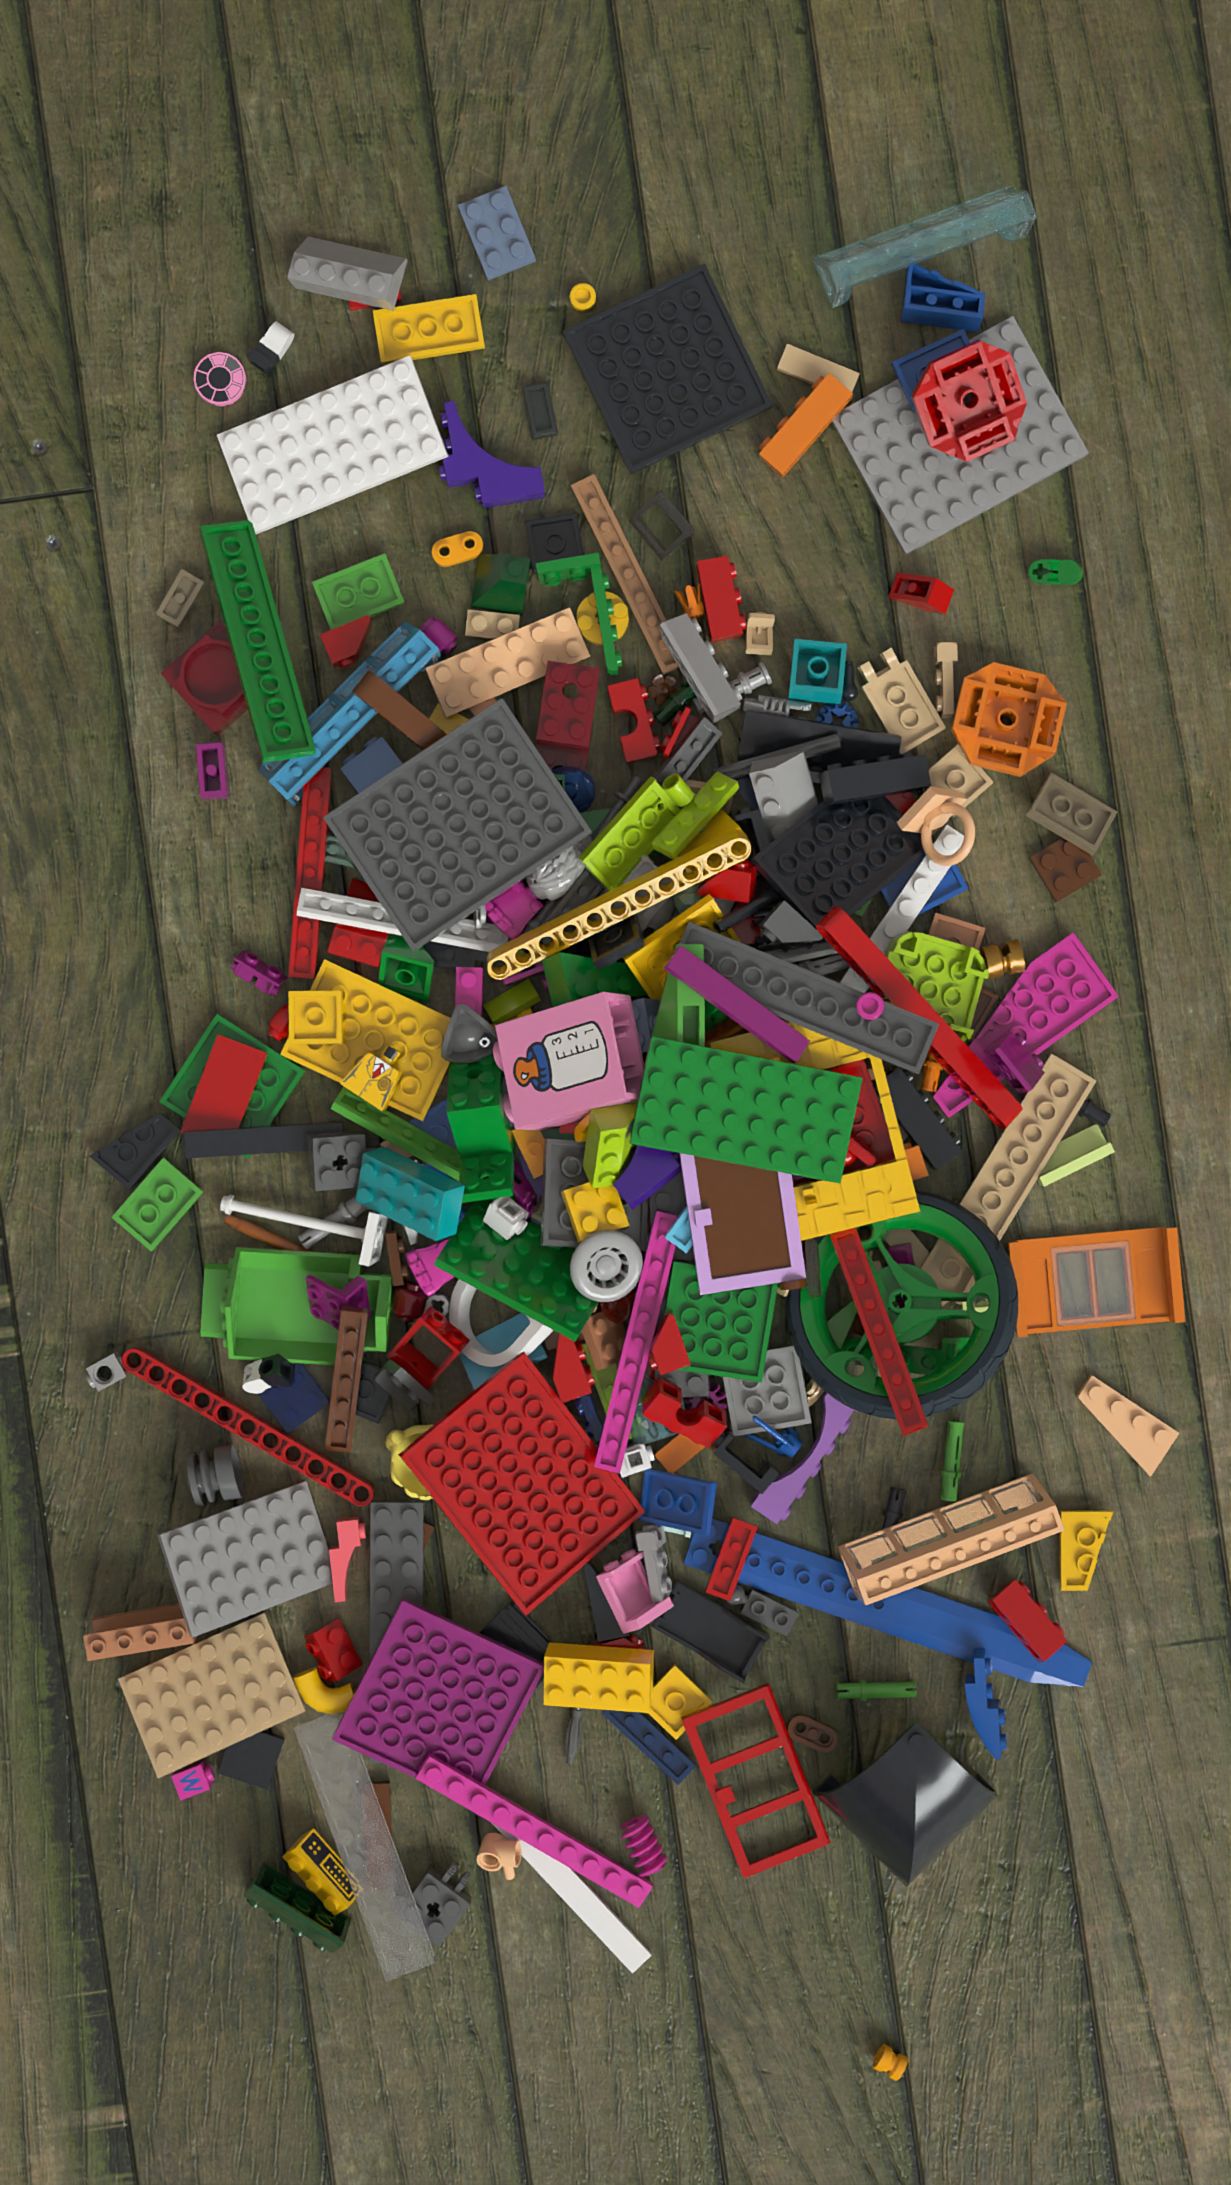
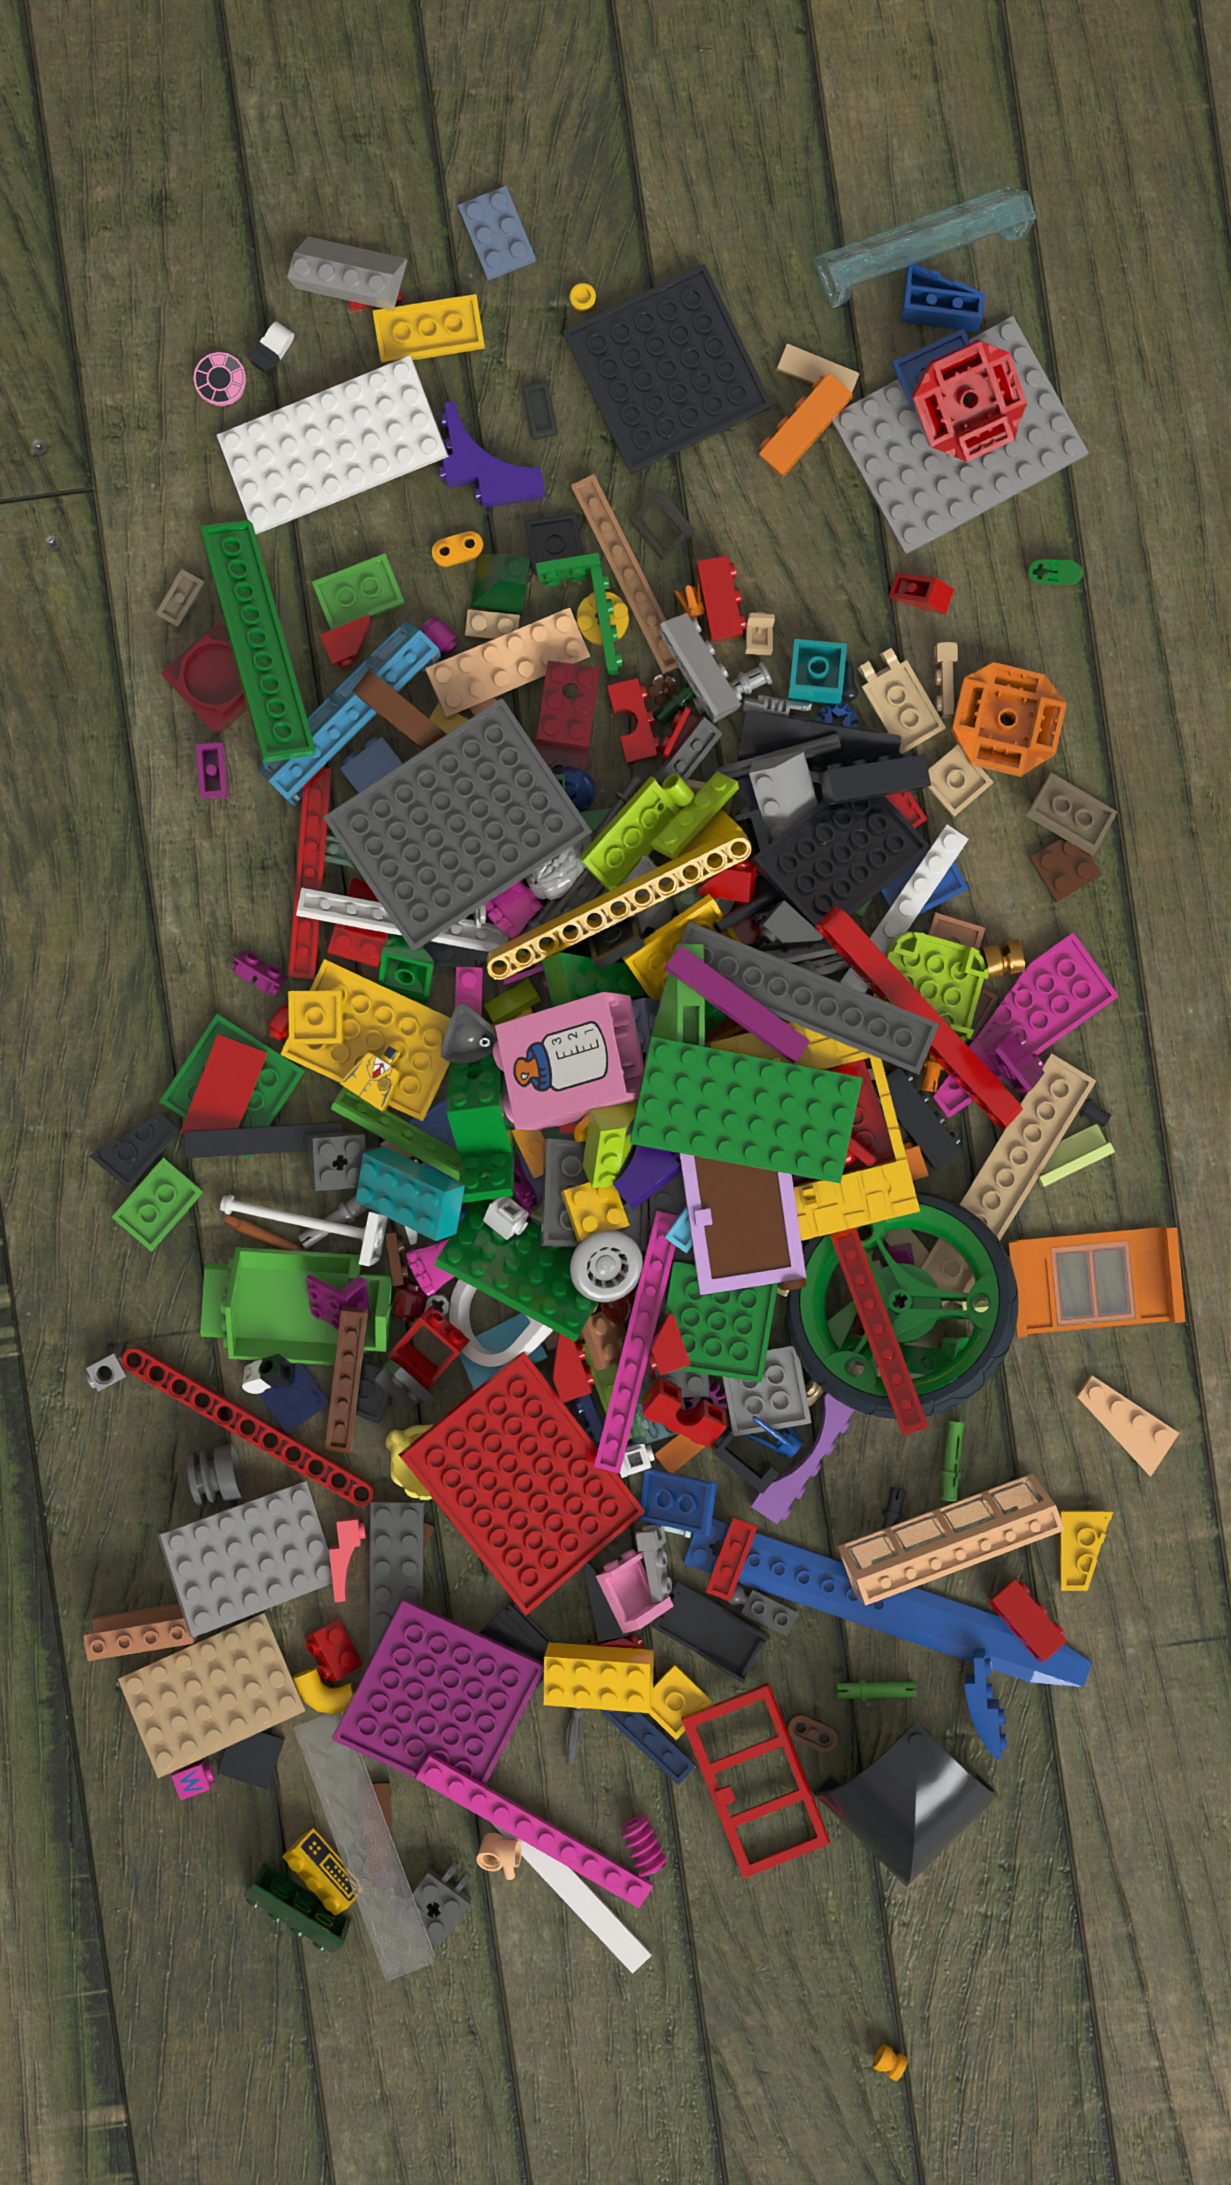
clear smoke tile [805,1239,822,1298] -> none
dark pink tile [856,992,884,1020] -> none
light nougat tile [897,786,975,866] -> none

